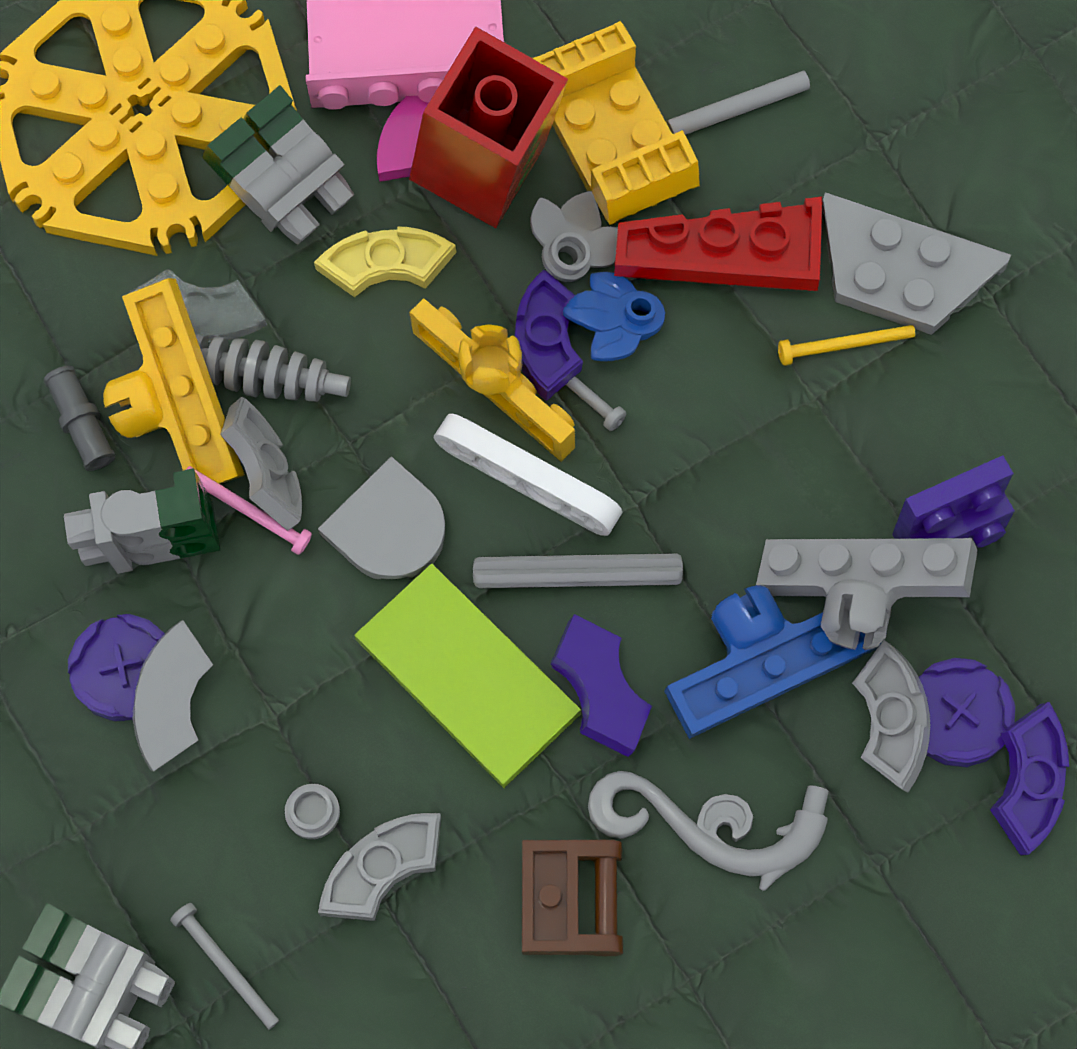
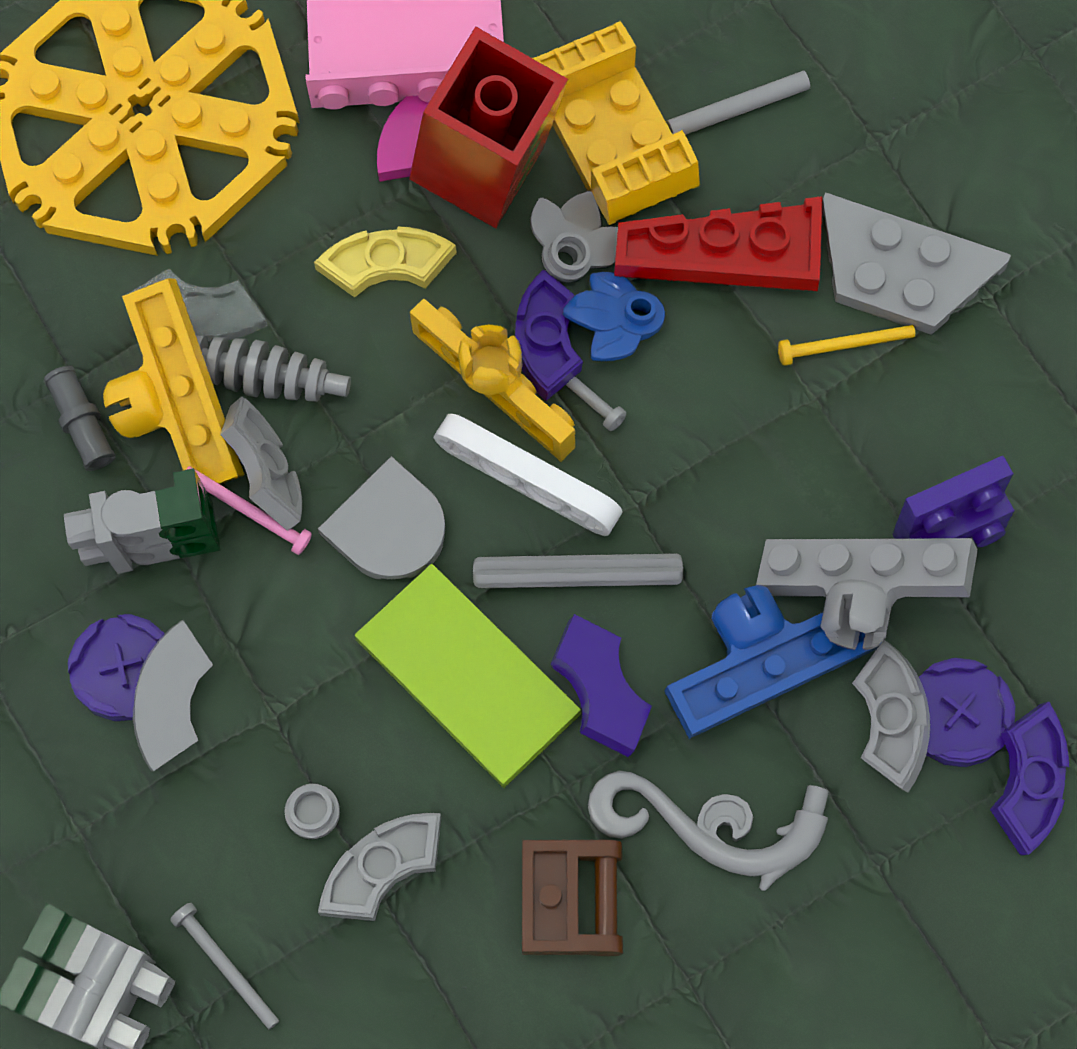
light grey hips [202,85,354,245] -> none

